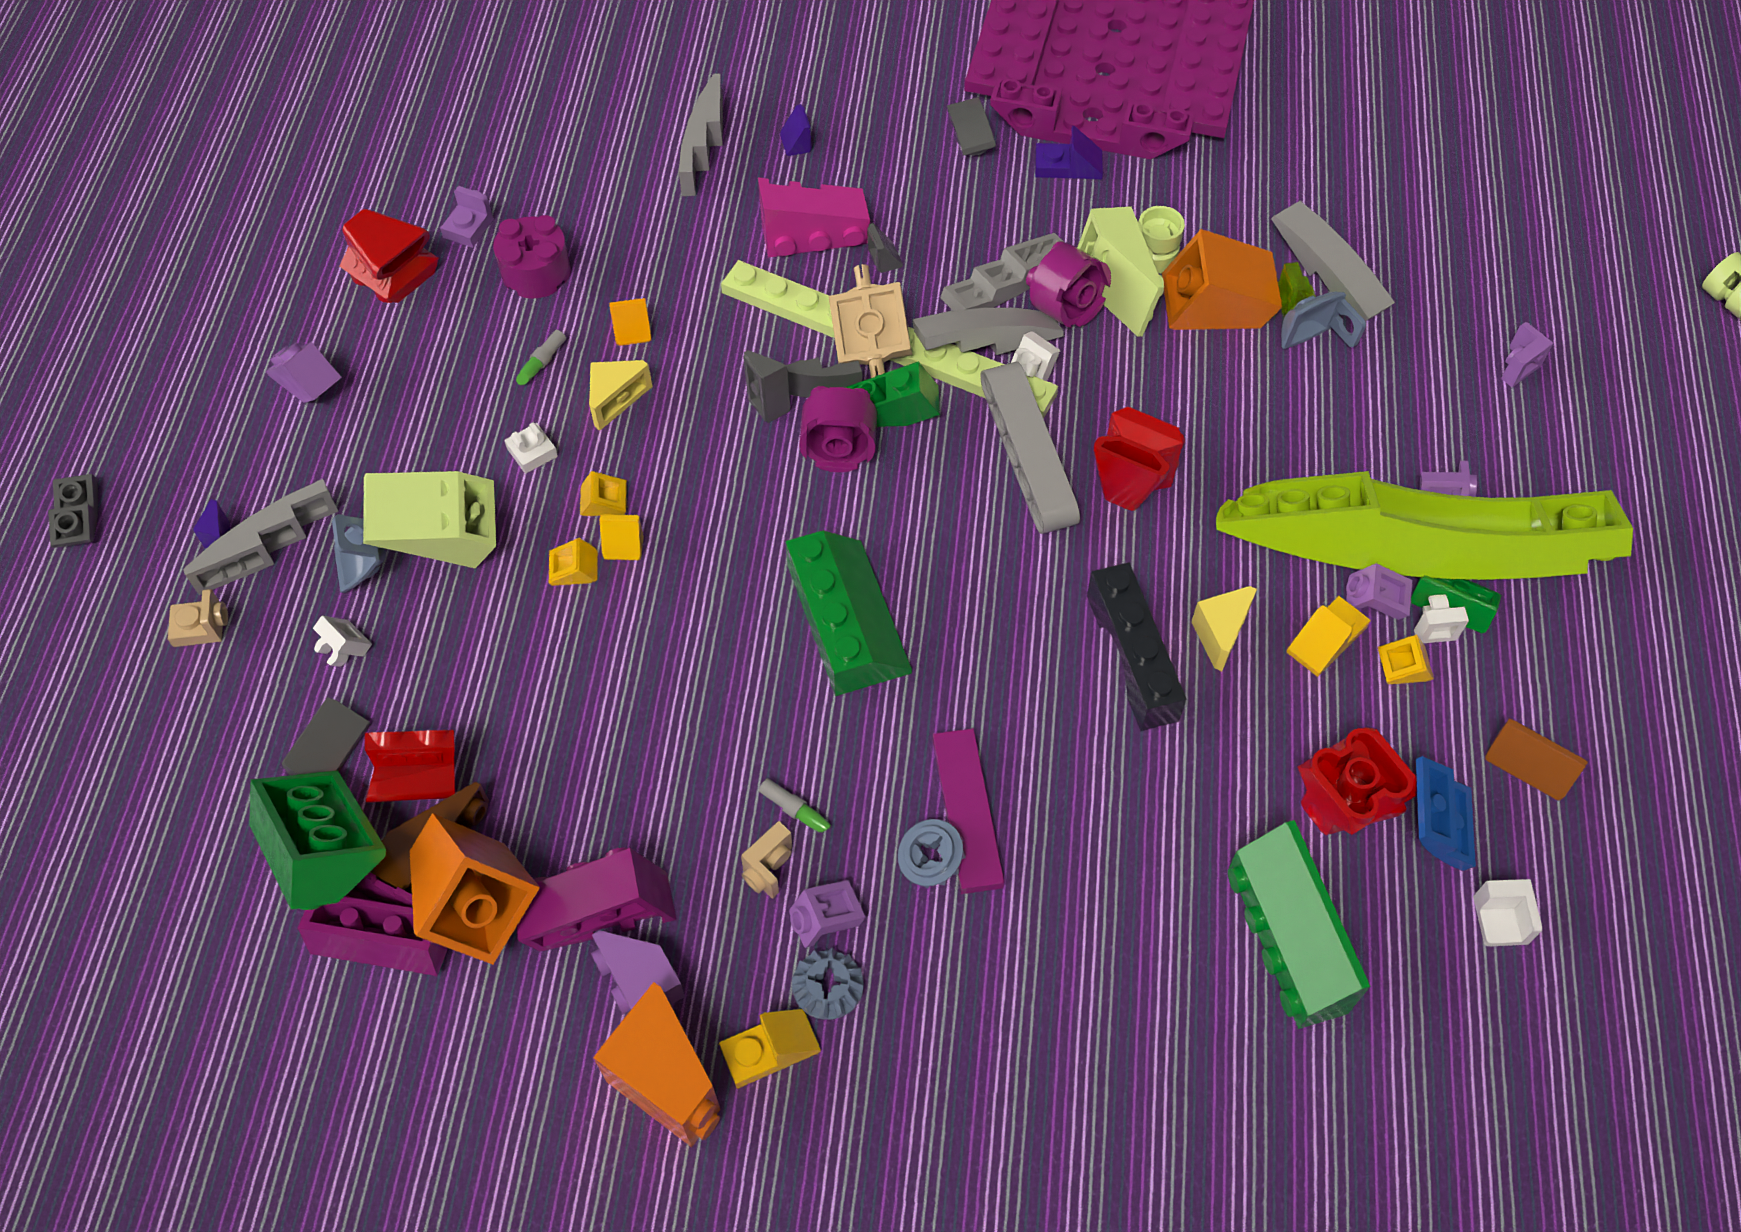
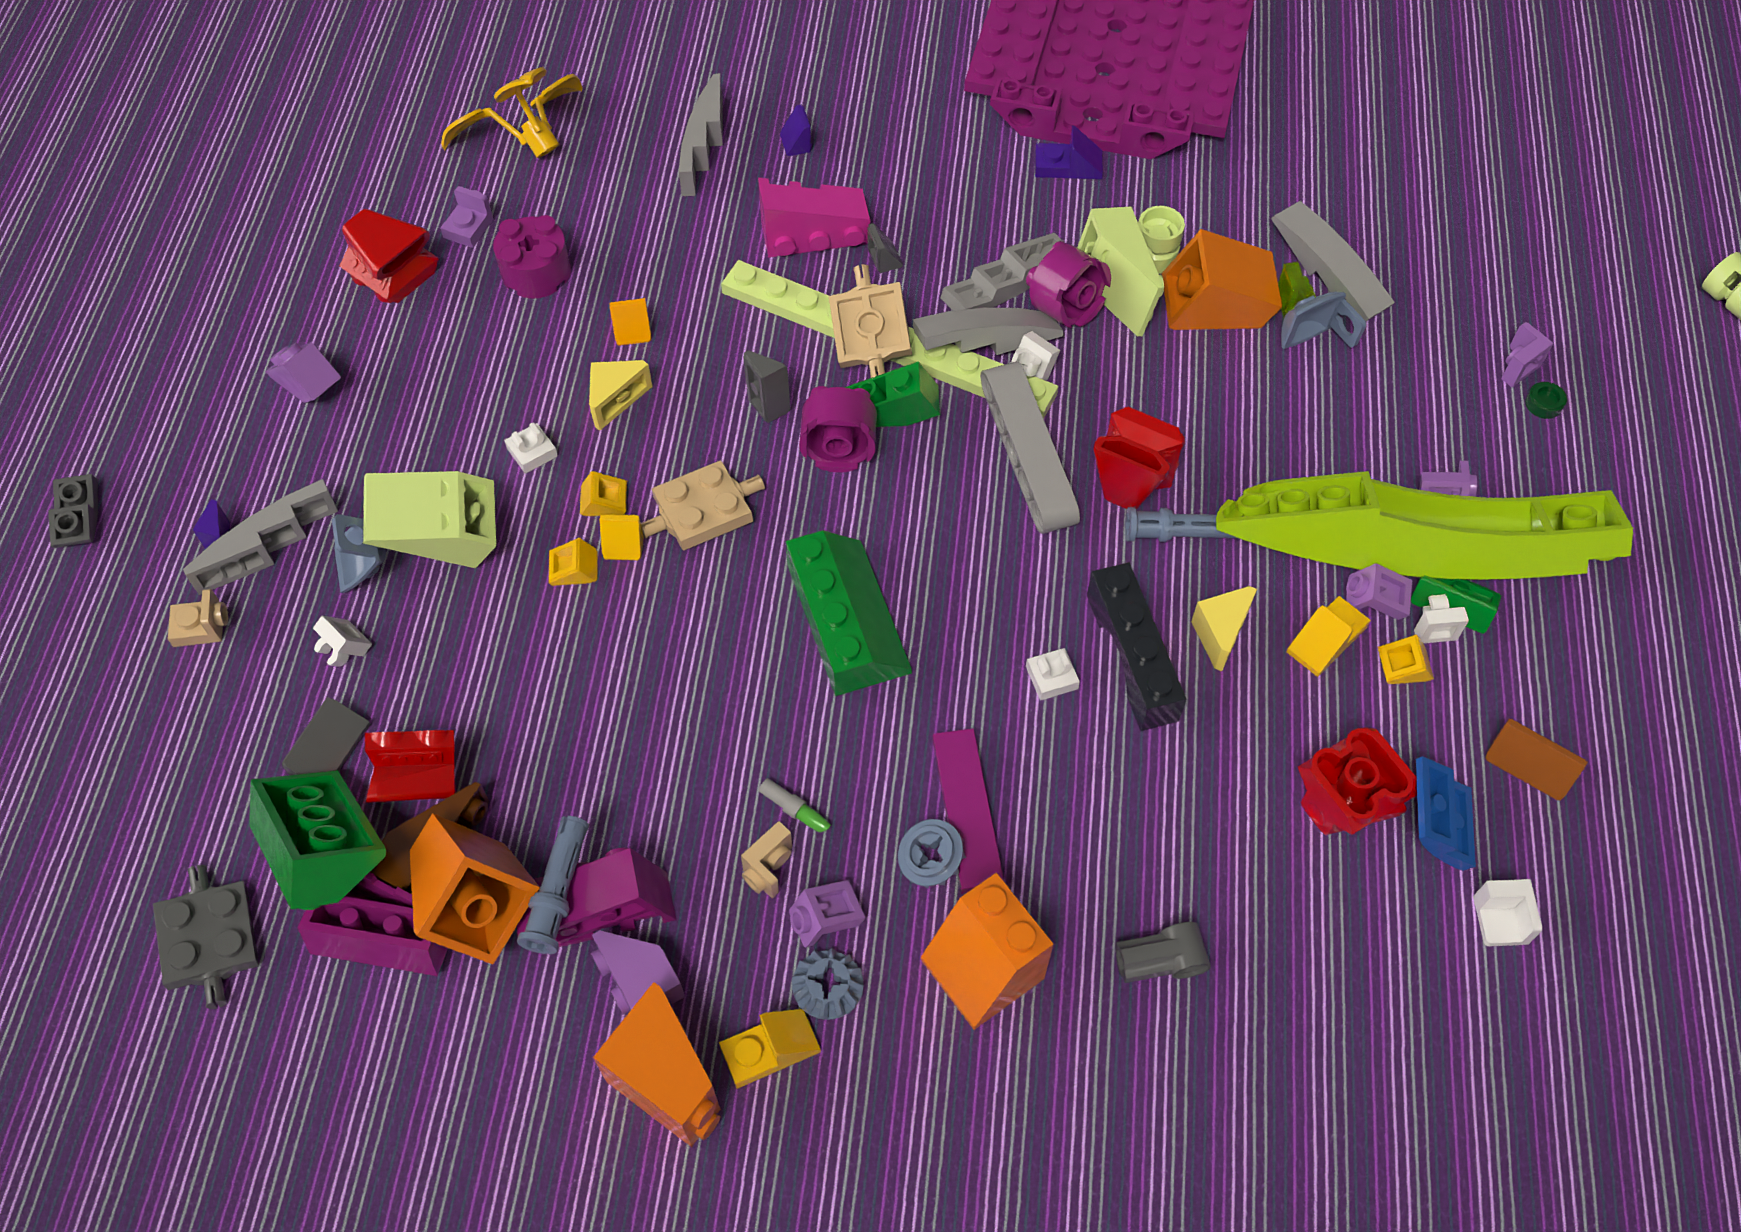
piece [516,330,566,385] -> none
dark grey slope [786,357,862,398] -> none
dark grey slope [947,97,996,156] -> none
slope [1228,820,1371,1029] -> none
none -> dark grey plate [153,865,259,1009]
none -> yellow plant [441,67,582,158]
none -> sand blue pin [517,816,589,954]
none -> tan plate [641,460,765,551]
none -> orange slope [920,873,1054,1030]
none -> white tile [1026,648,1080,701]
none -> dark grey piece [1115,922,1211,983]
none -> sand blue pin [1125,507,1240,542]
none -> dark green tile [1525,382,1567,419]

